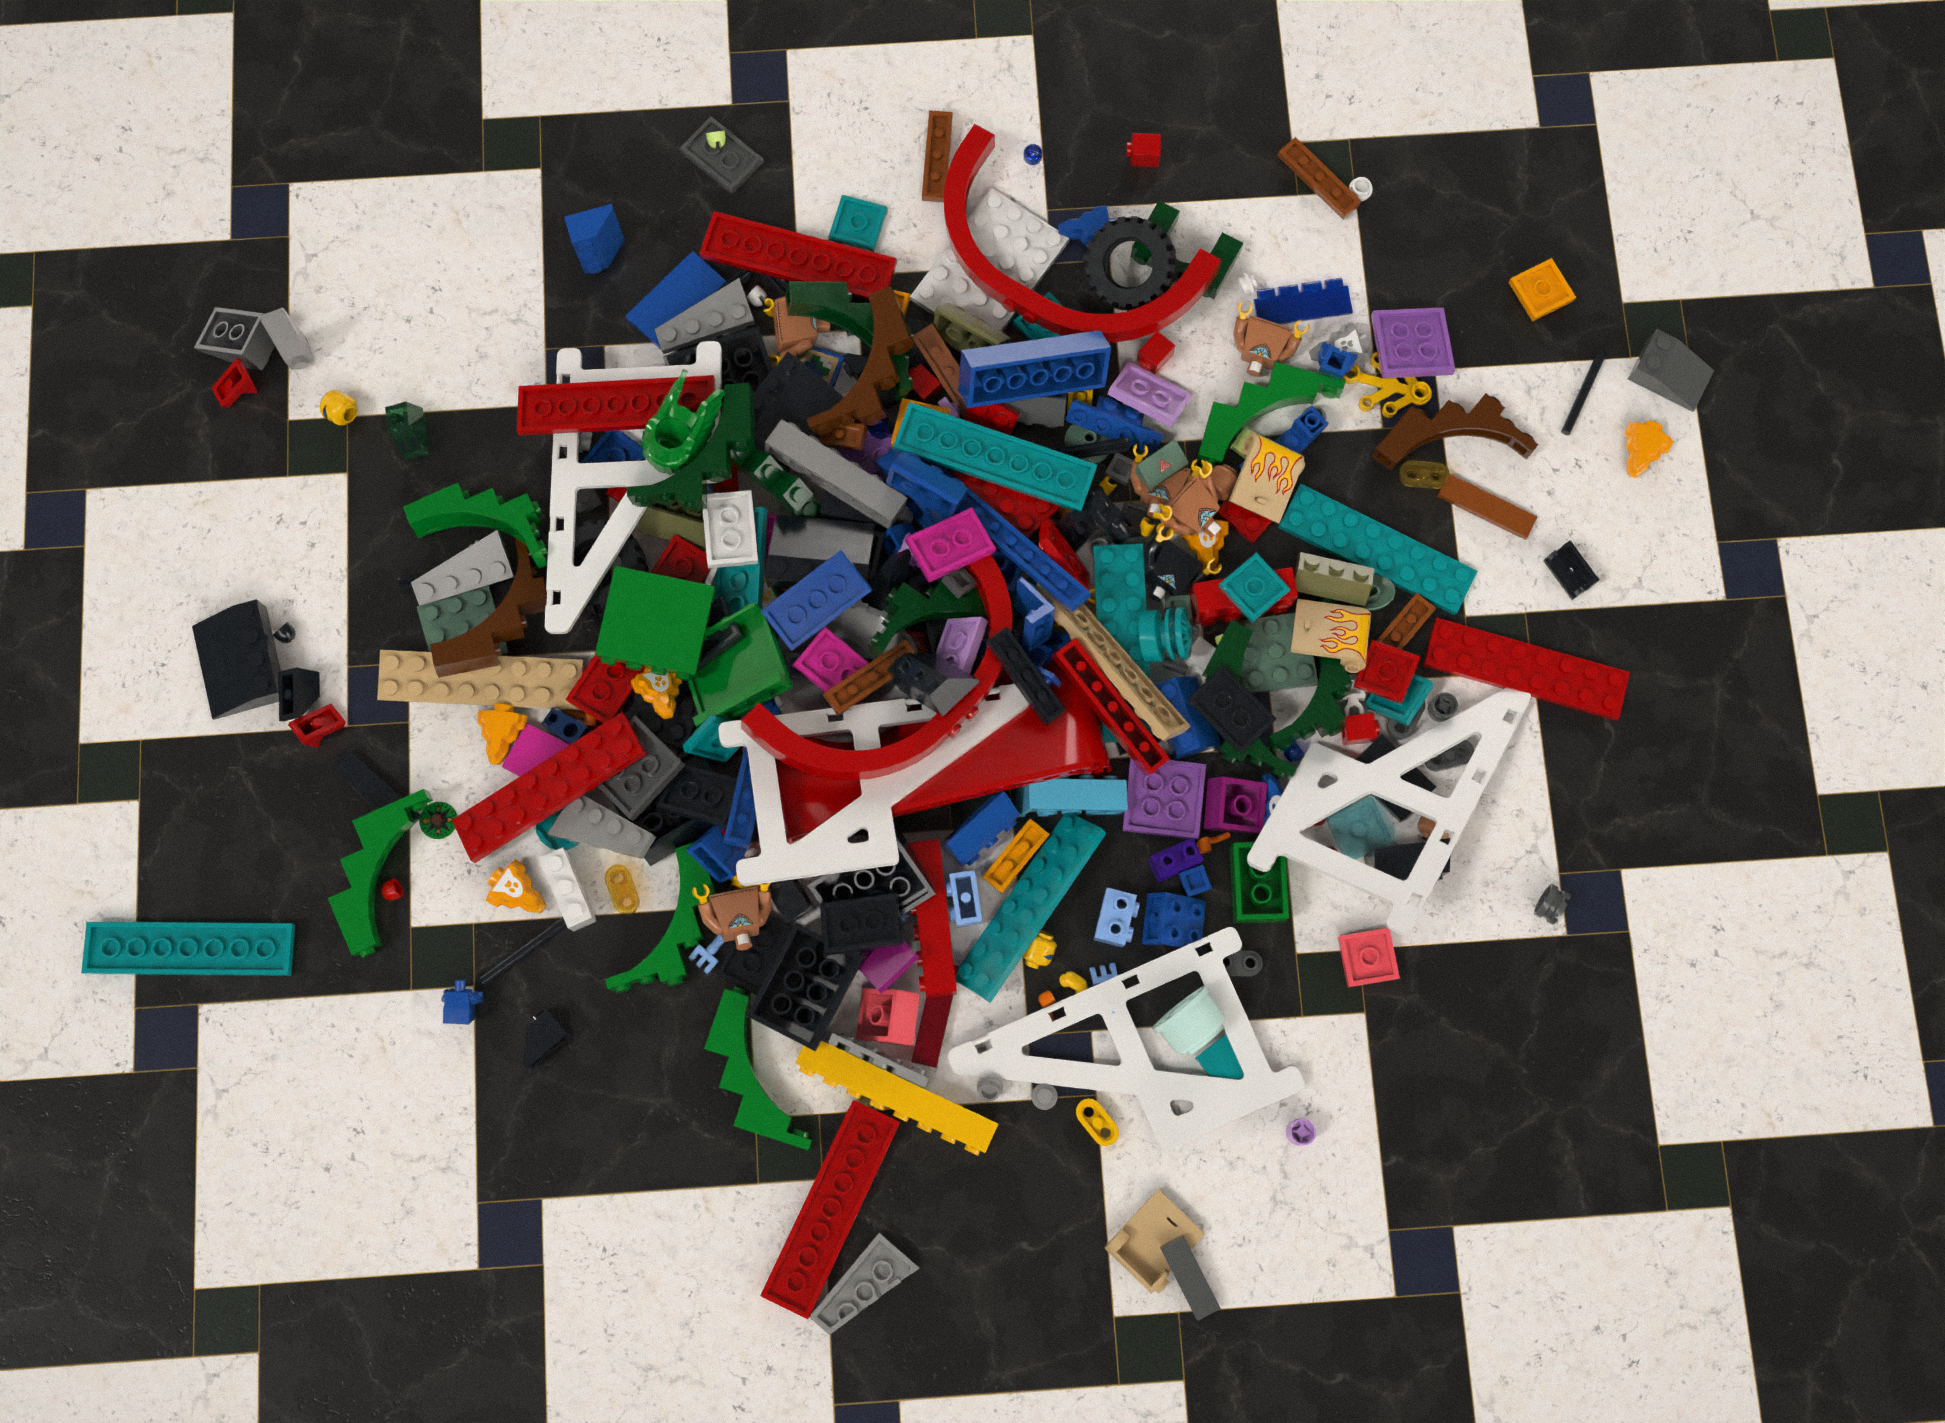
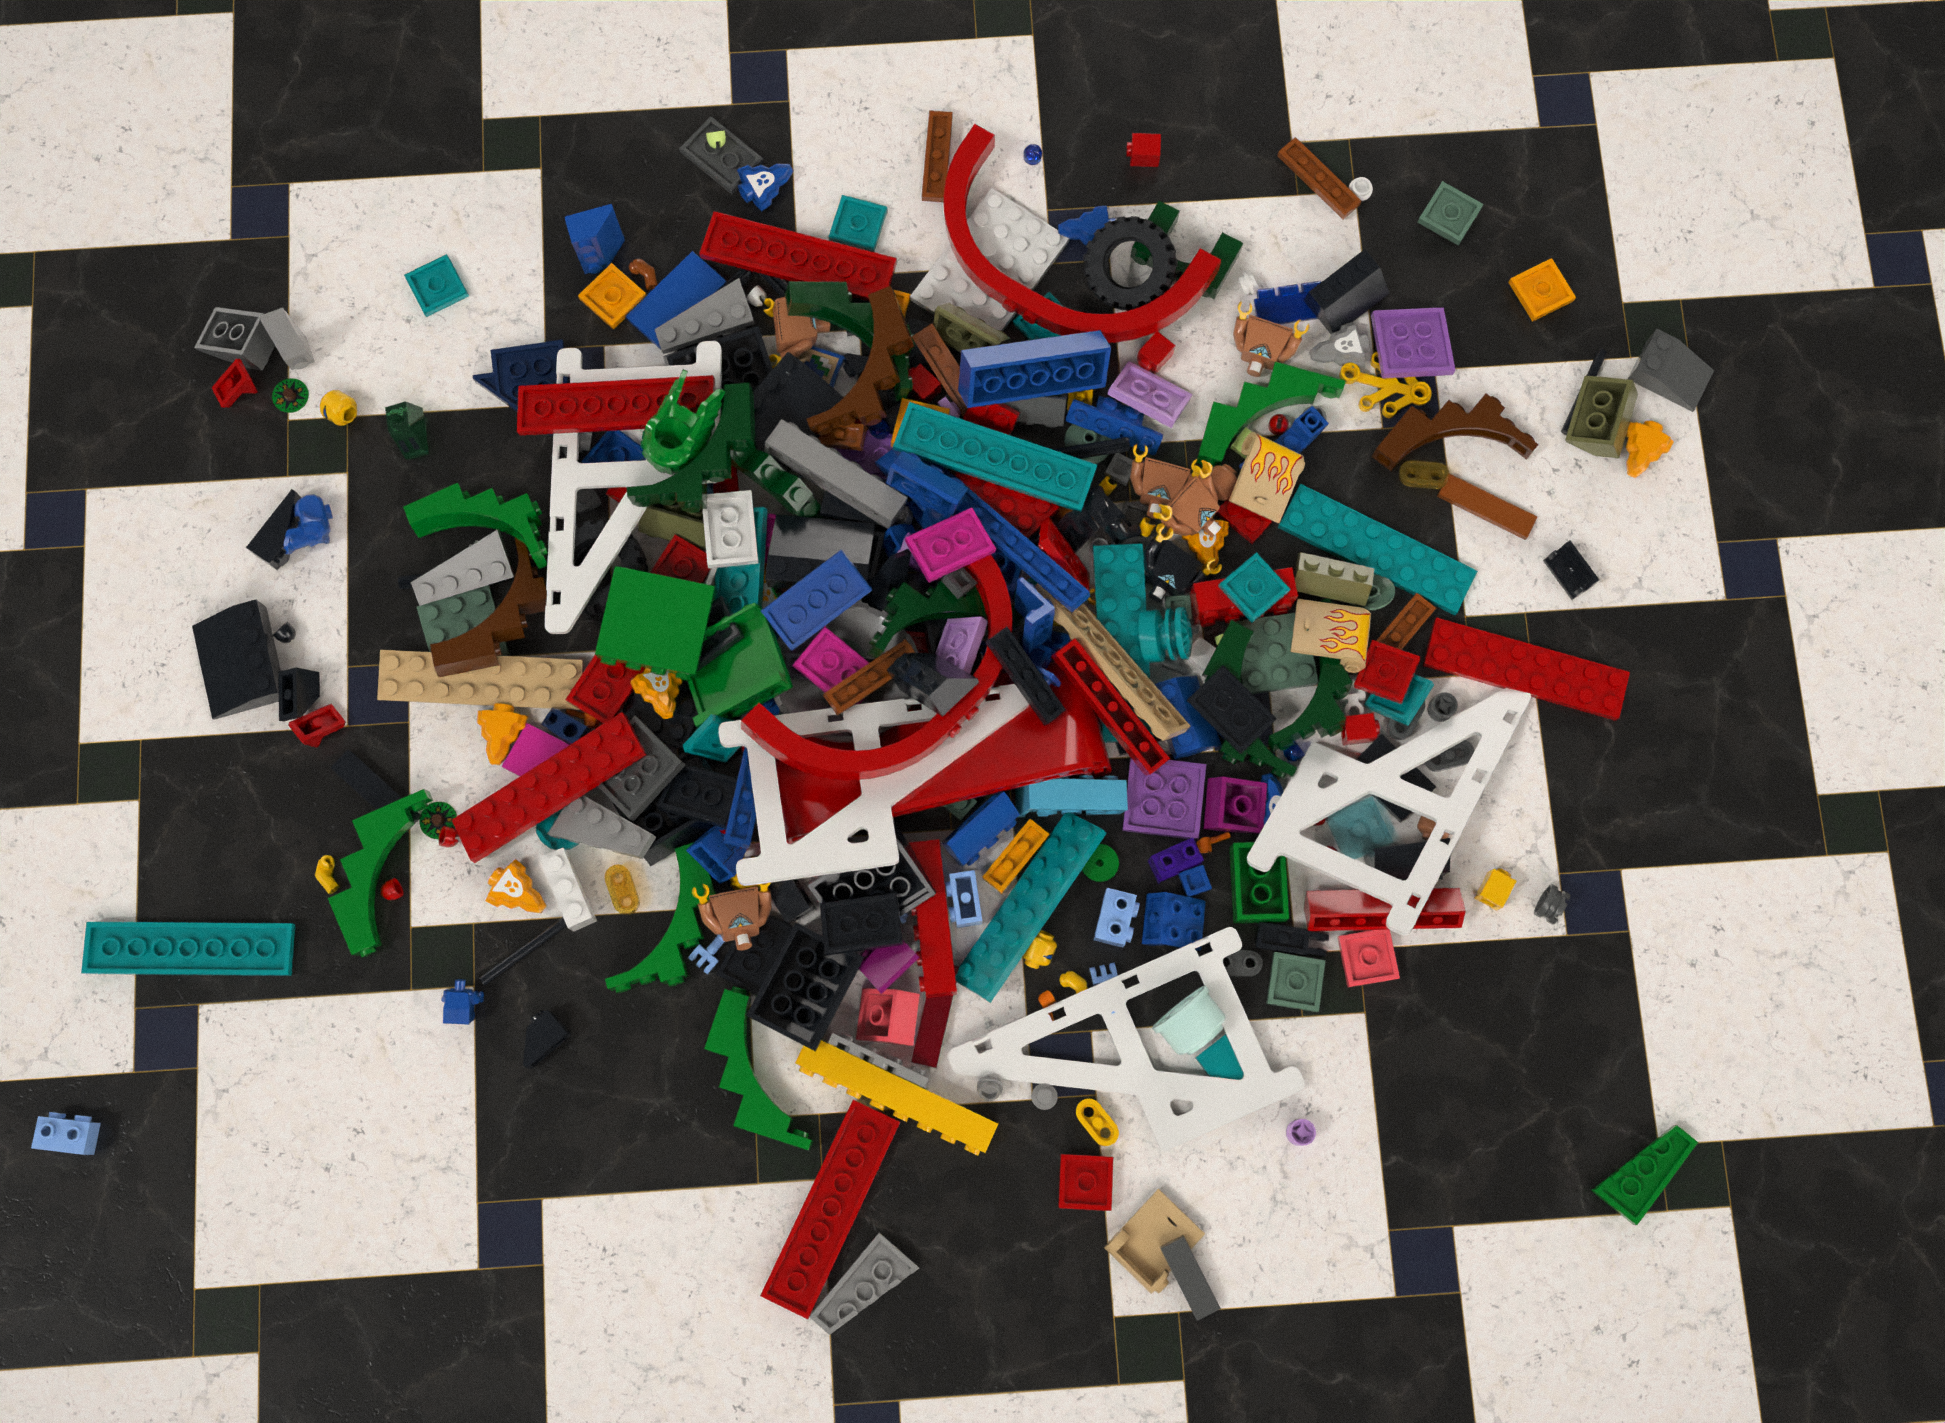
sand green slope [1135,439,1189,491] -> none
blue piece [1318,341,1358,379] -> none
none -> light blue brick [31,1112,101,1155]
none -> black slope [246,489,302,570]
none -> piece [272,378,309,413]
none -> blue head [284,494,333,554]
none -> yellow arm [315,855,340,895]
none -> teal tile [404,254,469,317]
none -> red hinge [438,826,459,847]
none -> dark blue wing [472,340,569,436]
none -> light orange plate [578,263,646,330]
none -> dark orange arm [629,258,658,290]
none -> blue rock [737,164,794,212]
none -> sand green plate [943,798,977,822]
none -> red plate [1058,1154,1114,1211]
none -> green piece [1082,844,1119,882]
none -> black hinge [1255,922,1329,957]
none -> sand green plate [1266,952,1326,1012]
none -> red hinge [1268,414,1289,435]
none -> black slope [1304,249,1389,334]
none -> red brick [1304,888,1466,931]
none -> sand green plate [1417,181,1484,246]
none -> yellow brick [1474,868,1517,911]
none -> olive slope [1565,376,1638,459]
none -> green wing [1591,1125,1698,1225]

